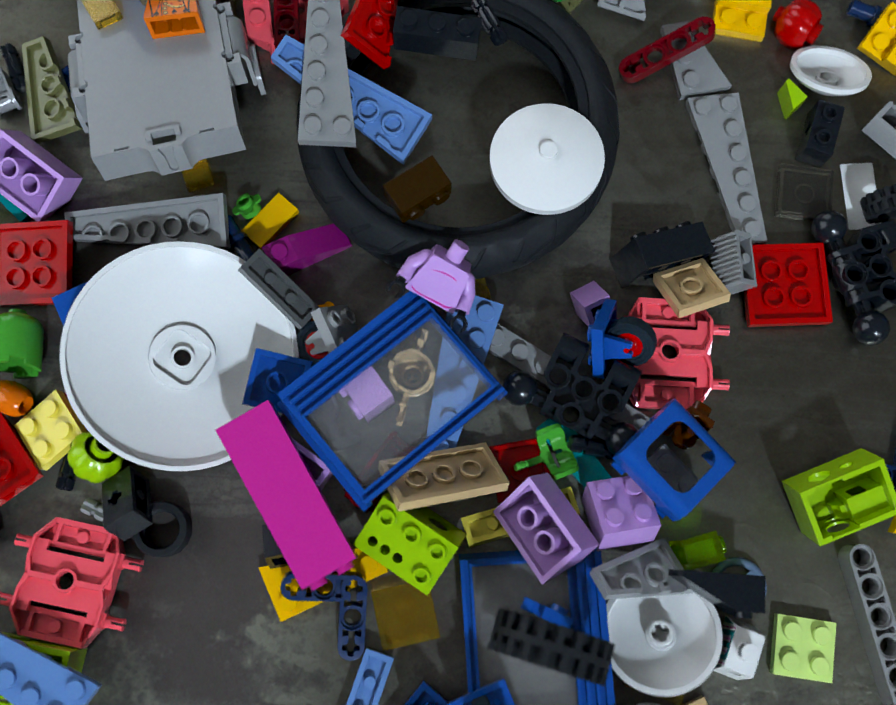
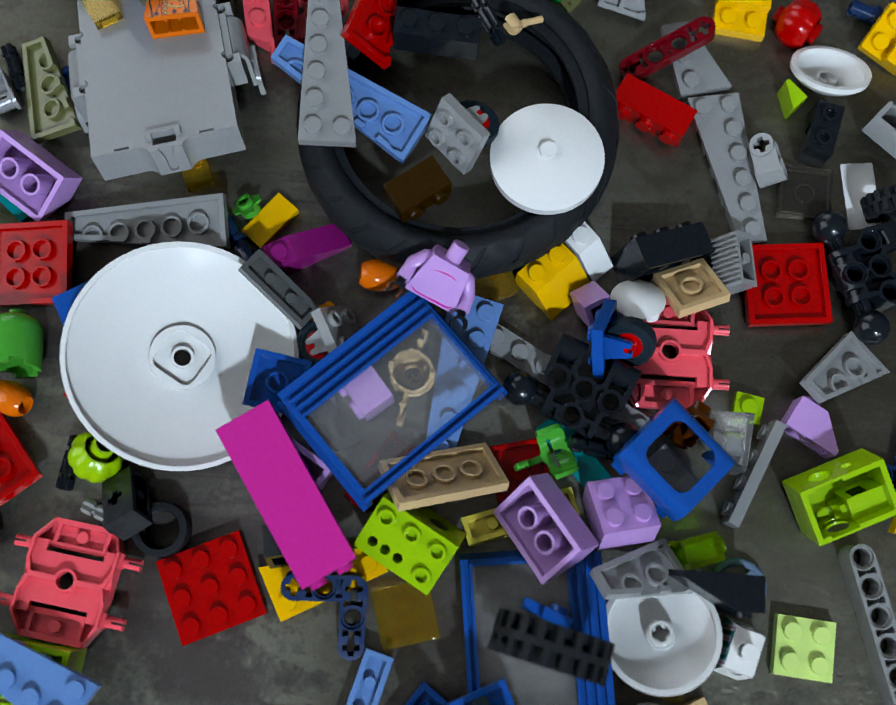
light yellow plate [14,390,87,471] -> none
none -> red plate [156,530,268,646]
none -> orange animal [359,259,400,292]
none -> light grey plate [425,93,500,175]
none -> clear yellow plate [484,271,519,302]
none -> tan hand [503,13,544,36]
none -> yellow slope [514,244,590,321]
none -> white slope [563,221,613,282]
none -> white dish [610,280,666,322]
none -> red brick [615,73,698,147]
none -> clear slope [701,411,755,477]
none -> light grey plate [721,420,787,528]
none -> lime plate [729,391,765,426]
none -> light grey piece [749,133,788,188]
none -> lavender slope [780,396,839,459]
none -> light grey wing [799,331,890,404]

